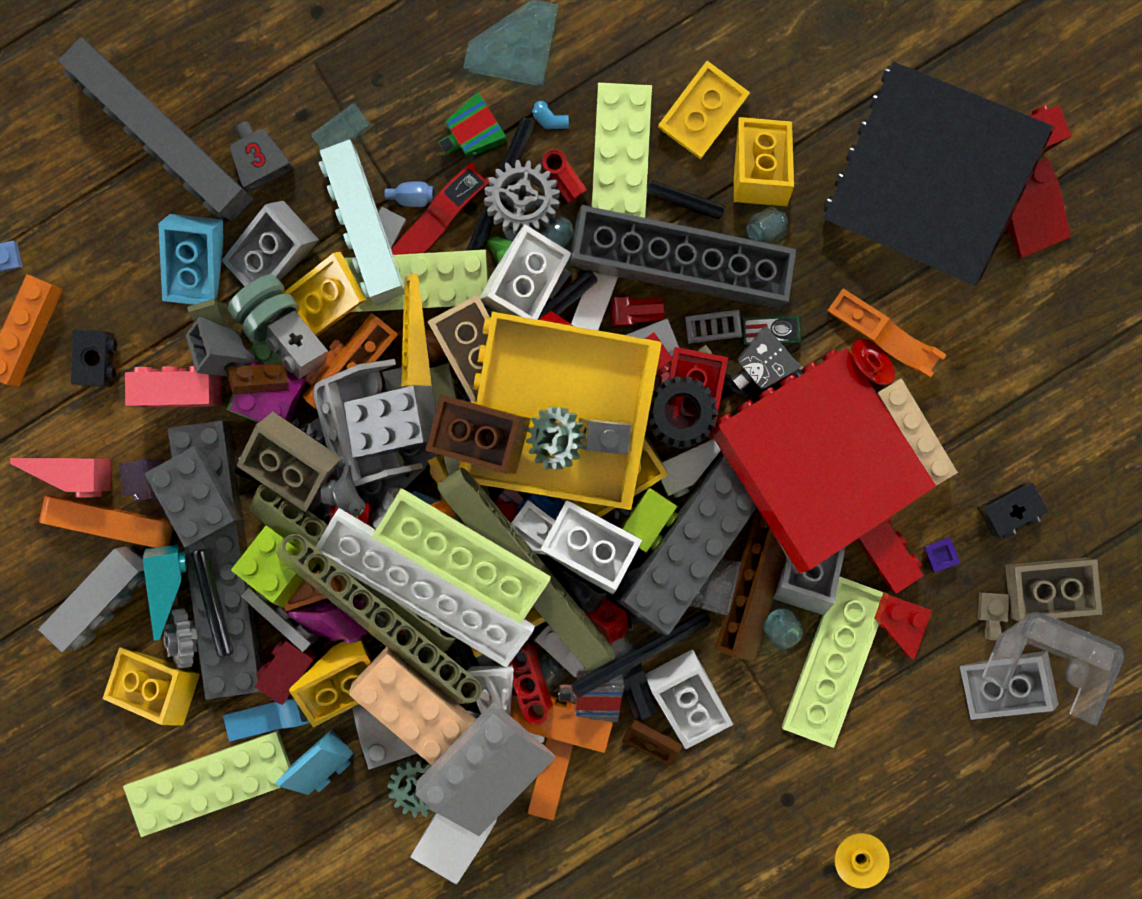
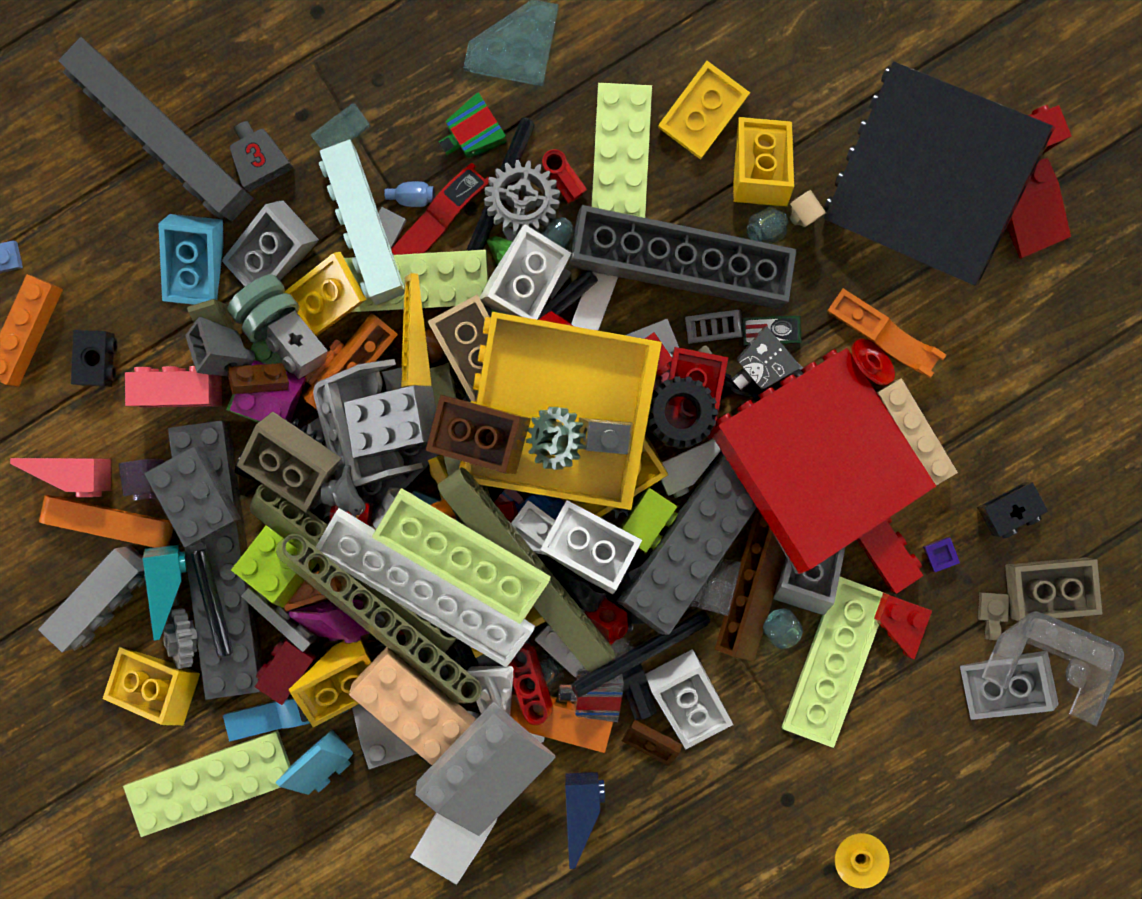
sand green gear [388,757,435,818] -> none
orange tile [528,738,573,821] -> none
dark azure arm [532,101,569,129] -> none
red piece [610,297,664,327] -> none
black axle [647,180,725,219] -> none
none -> dark blue slope [565,772,605,869]
none -> tan piece [790,190,826,227]

